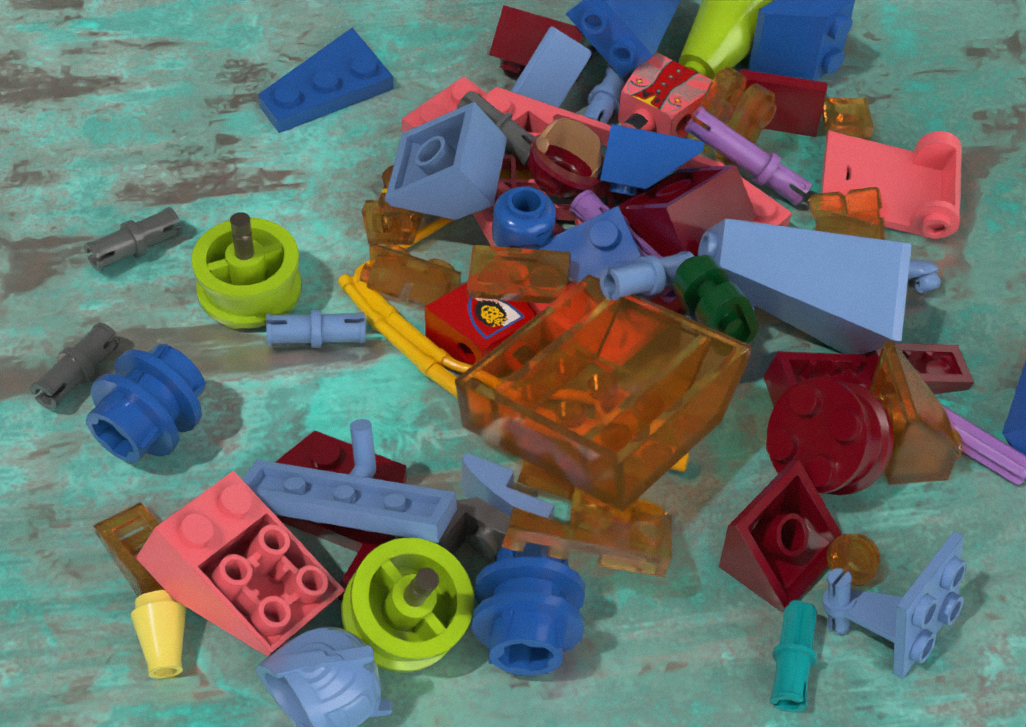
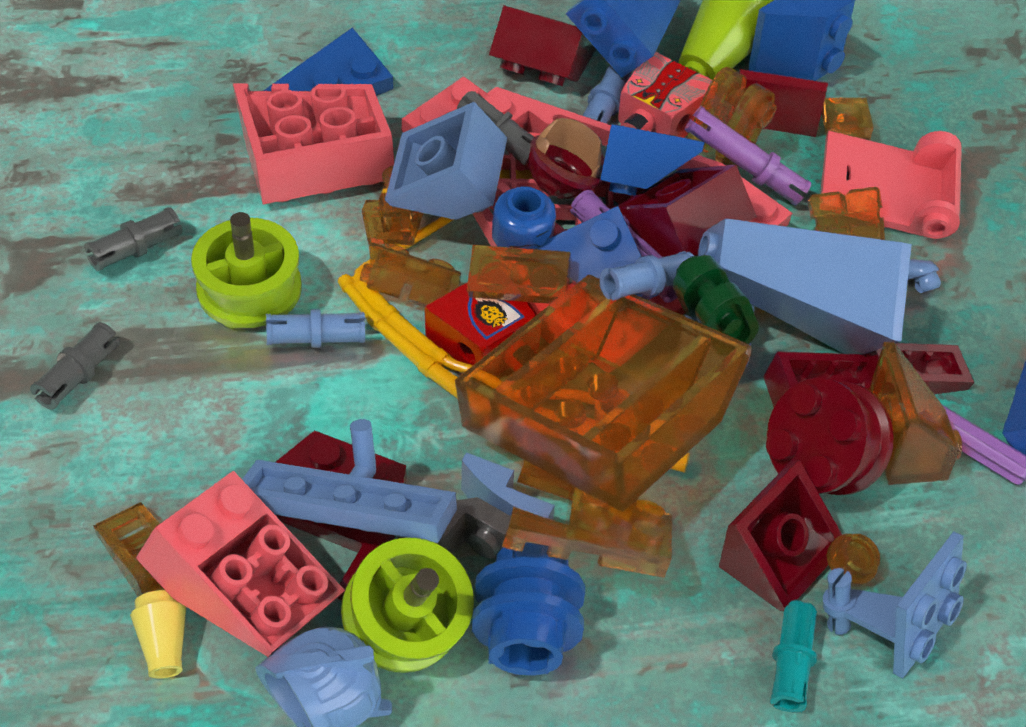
blue piece [86,344,206,463] -> none
medium blue slope [511,26,592,108] -> none
none -> coral wedge [233,83,394,205]

